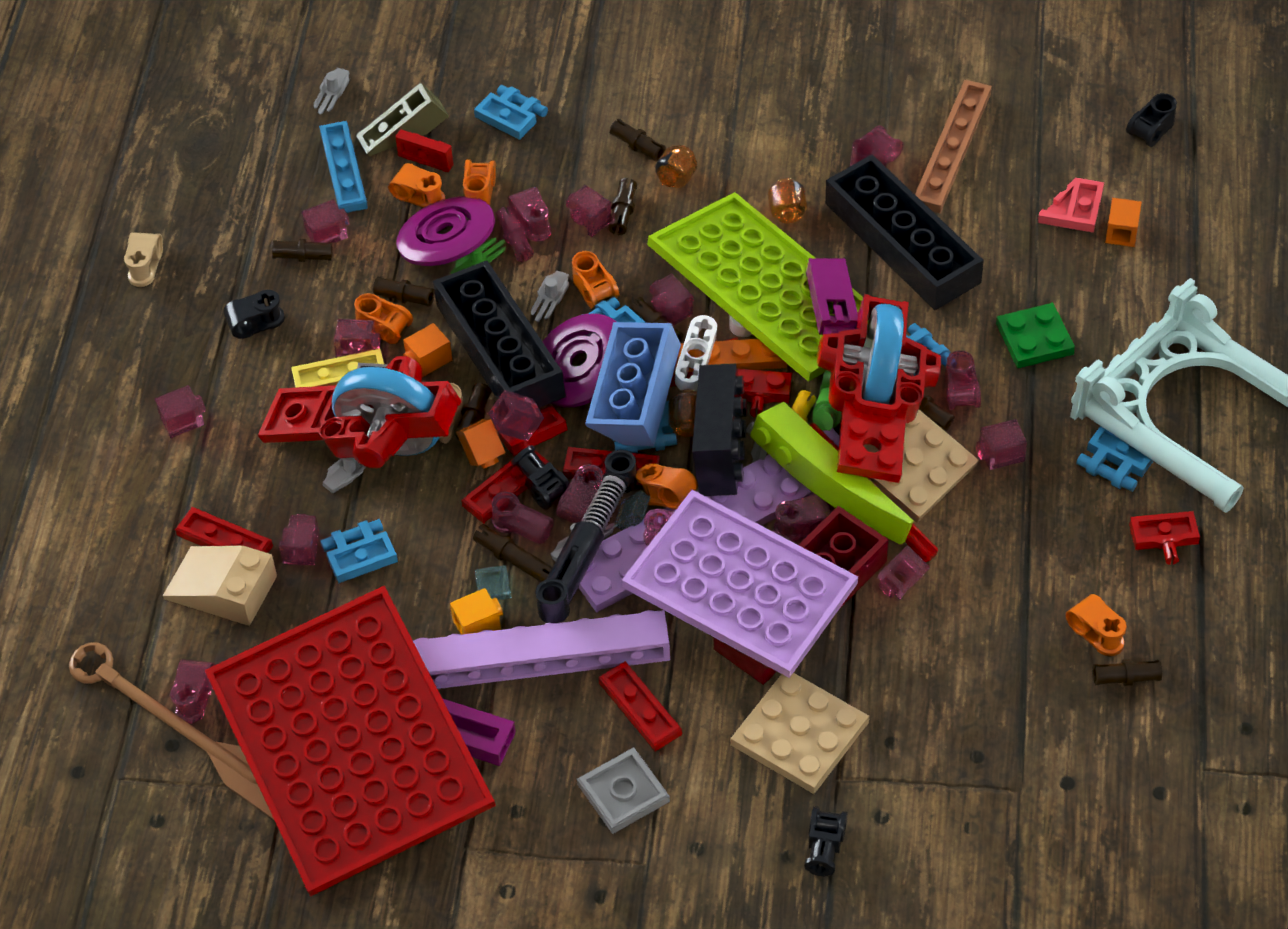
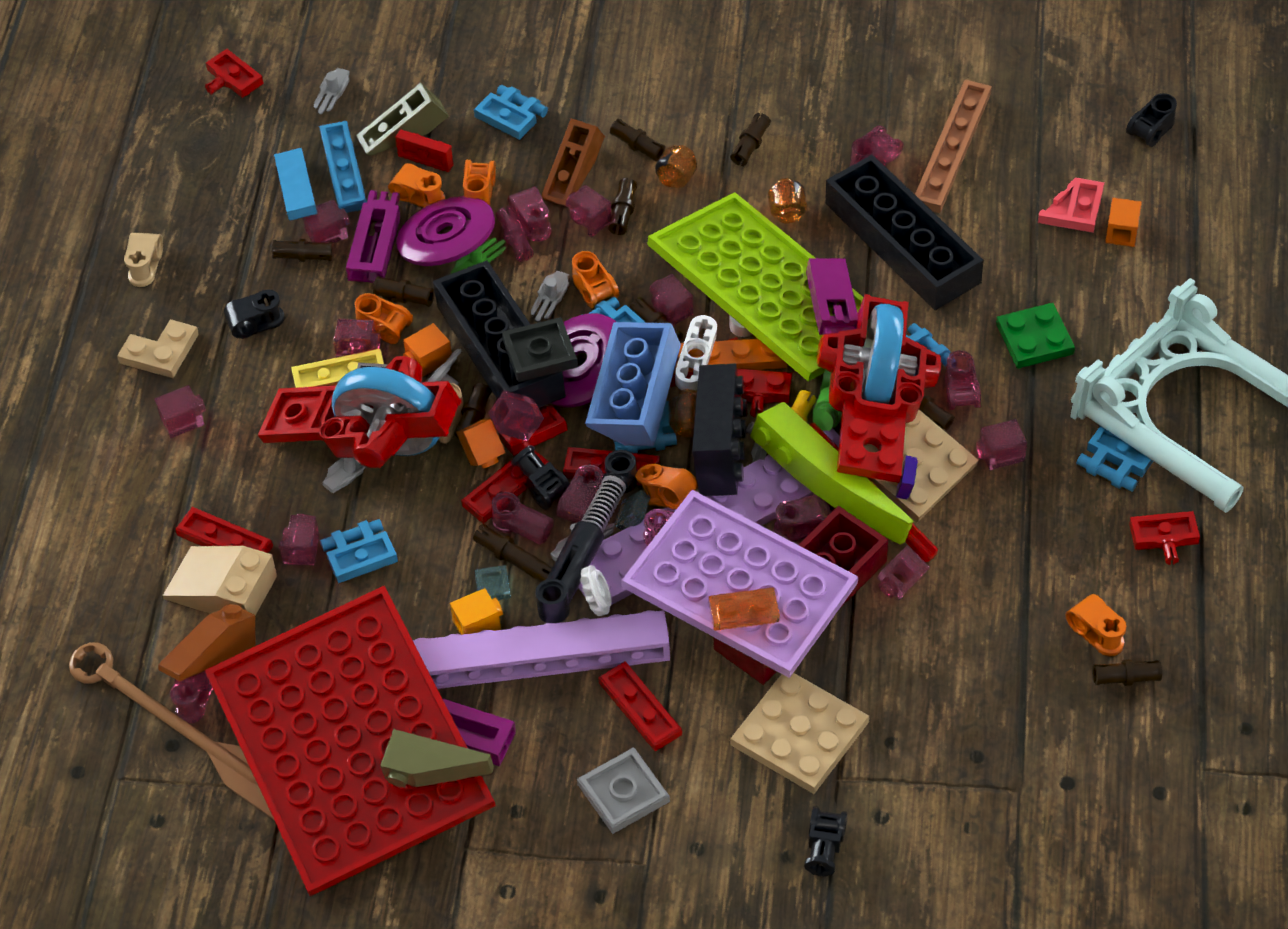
none -> tan plate [117,319,199,378]
none -> dark orange slope [158,604,256,681]
none -> red plate [205,49,264,98]
none -> dark azure tile [274,148,317,220]
none -> magenta hinge [346,190,400,283]
none -> olive slope [380,729,494,787]
none -> light grey piece [427,349,462,385]
none -> pearl dark grey plate [502,317,578,382]
none -> dark orange slope [540,118,605,208]
none -> white gear [580,565,612,617]
none -> clear orange plate [708,587,780,631]
none -> dark brown pin [730,113,771,166]
none -> dark purple tile [896,455,918,500]

